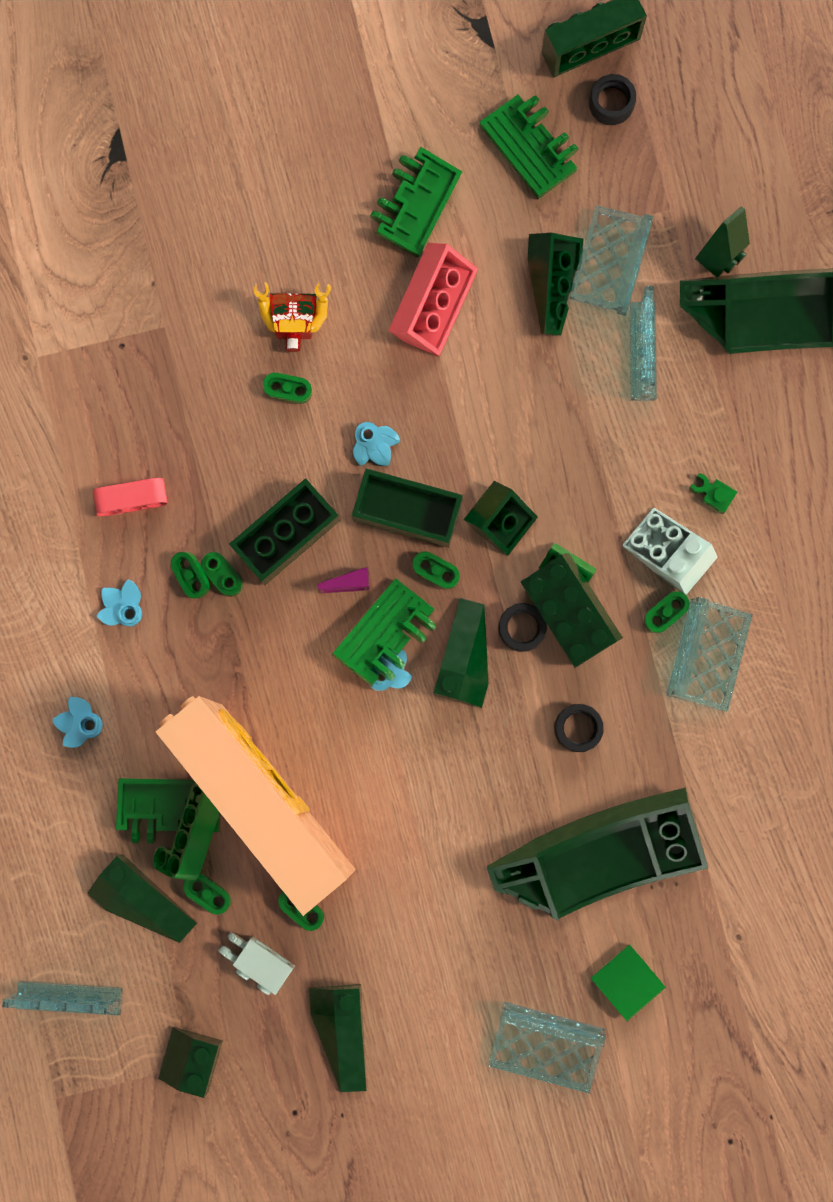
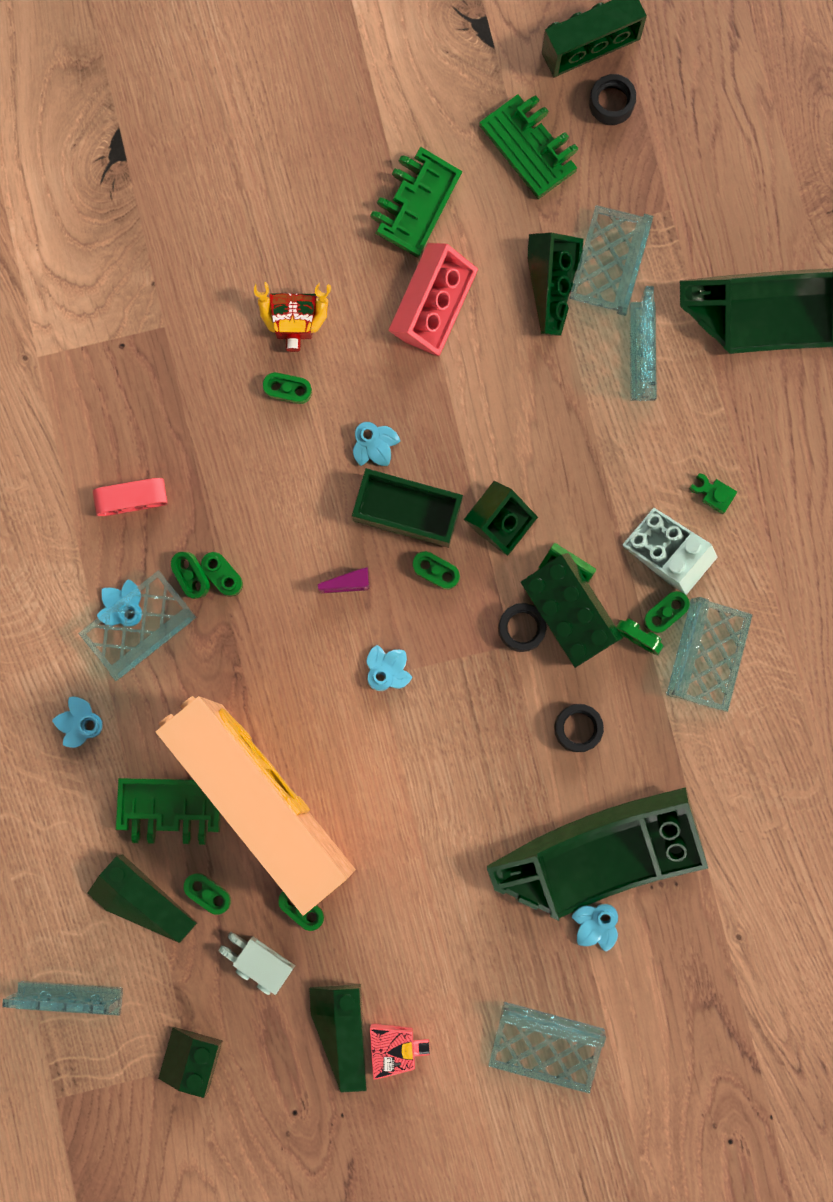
green beam [153,782,220,881] -> none
dark green brick [229,478,341,585] -> none
green hinge [332,578,436,687] -> none
dark green wedge [433,598,489,708] -> none
green slope [591,944,666,1022] -> none
dark green slope [695,206,750,278] -> none
none -> clear light blue fence [78,570,197,681]
none -> torso [370,1024,430,1080]
none -> medium azure plate [572,904,618,951]
none -> green plate [616,618,664,655]

